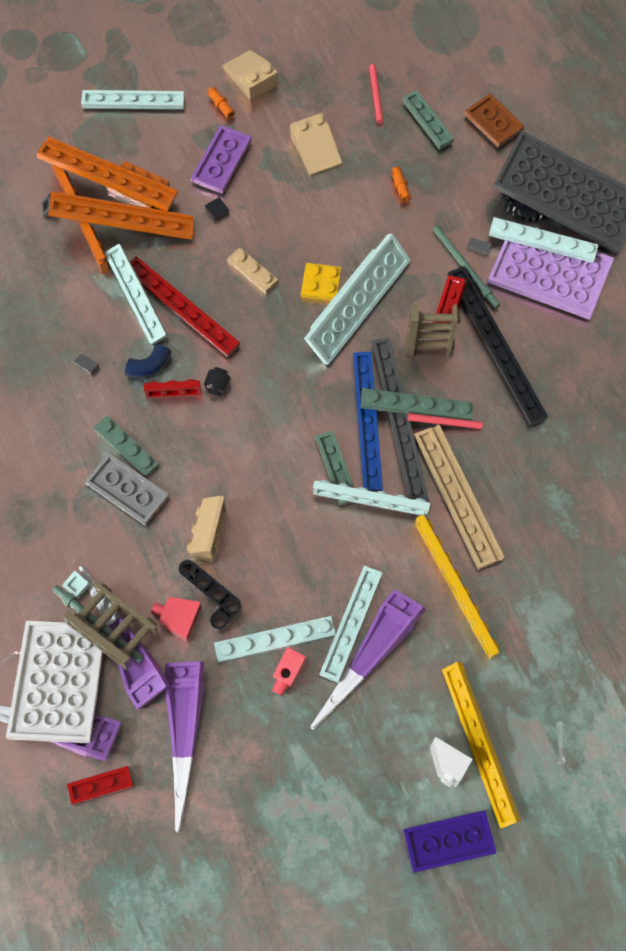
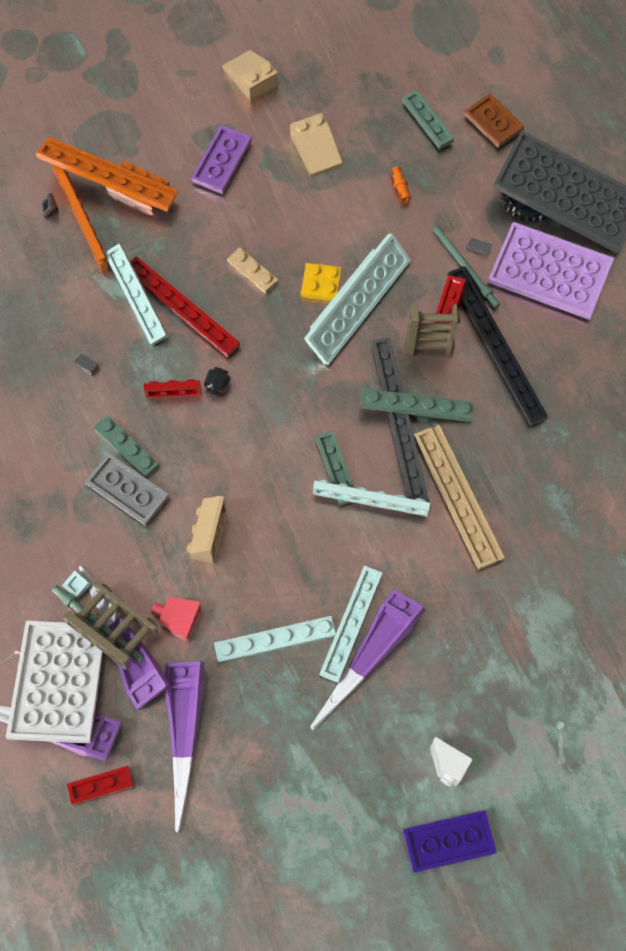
orange plate [48,191,194,240] -> none
light aqua plate [81,90,185,109] -> none
dark blue cylinder [125,345,172,378] -> none
black beam [179,560,242,634] -> none
black tile [205,197,229,221] -> none
orange pin [207,87,235,119] -> none
coral torso [272,647,309,696] -> none
blue plate [353,352,383,492] -> none
coral bar [369,64,383,124] -> none
coral bar [407,413,483,429] -> none
yellow plate [415,514,500,660] -> none
yellow plate [442,662,521,829] -> none
light aqua plate [489,217,598,263] -> none

